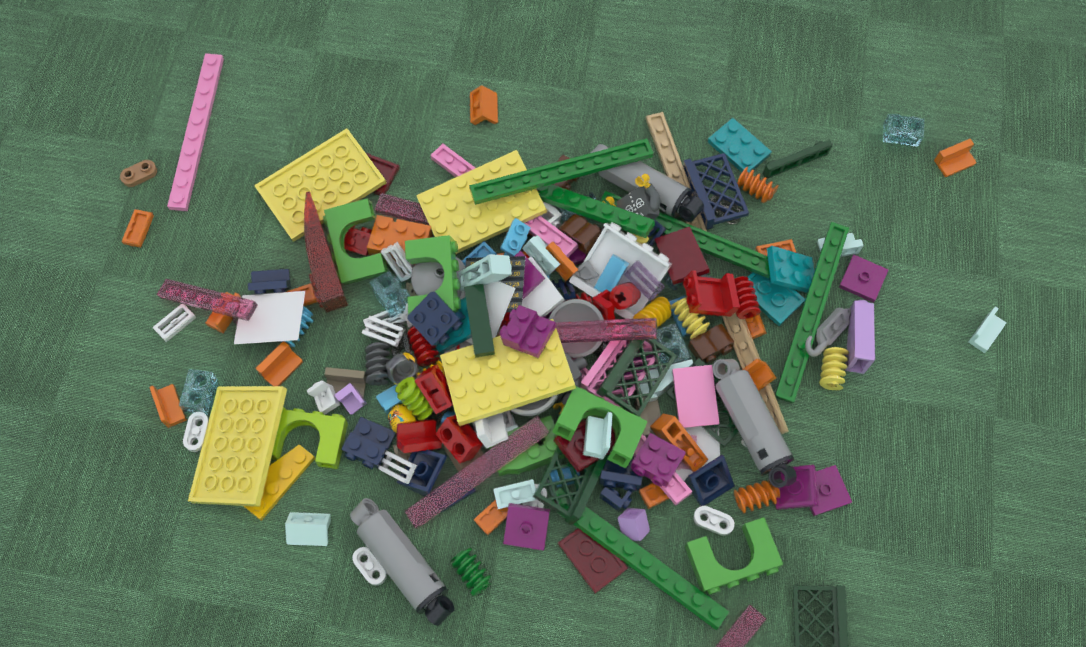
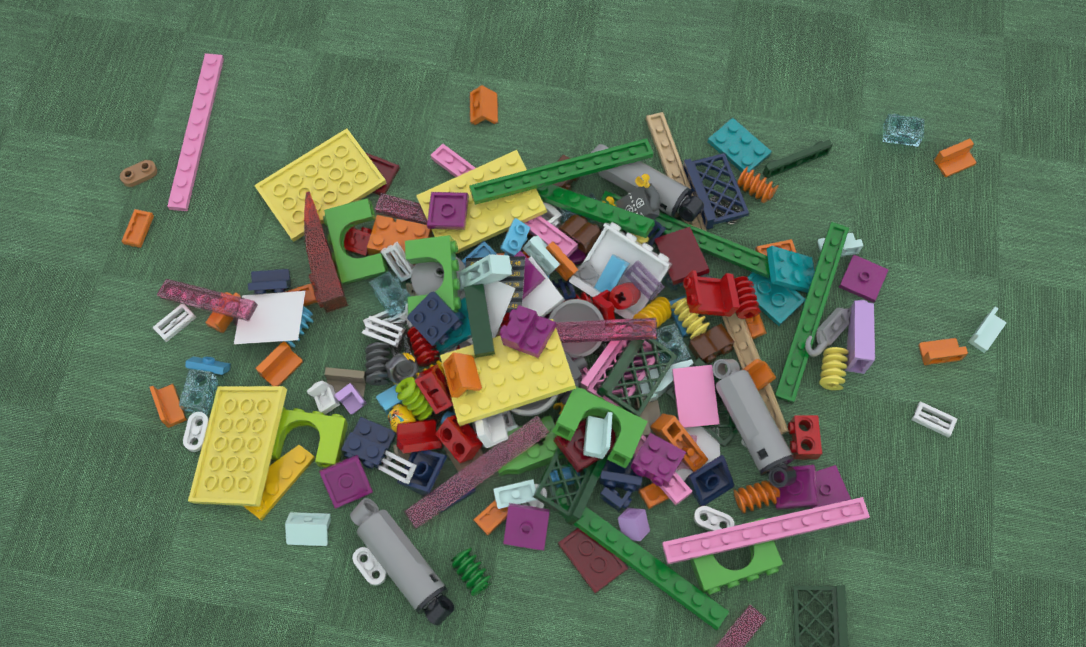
none -> dark azure plate [185,357,231,375]
none -> magenta plate [319,455,373,509]
none -> magenta plate [427,192,469,230]
none -> orange panel [443,352,482,398]
none -> bright pink plate [662,497,870,565]
none -> red brick [788,415,822,460]
none -> white tile [912,401,957,438]
none -> orange panel [918,338,968,365]

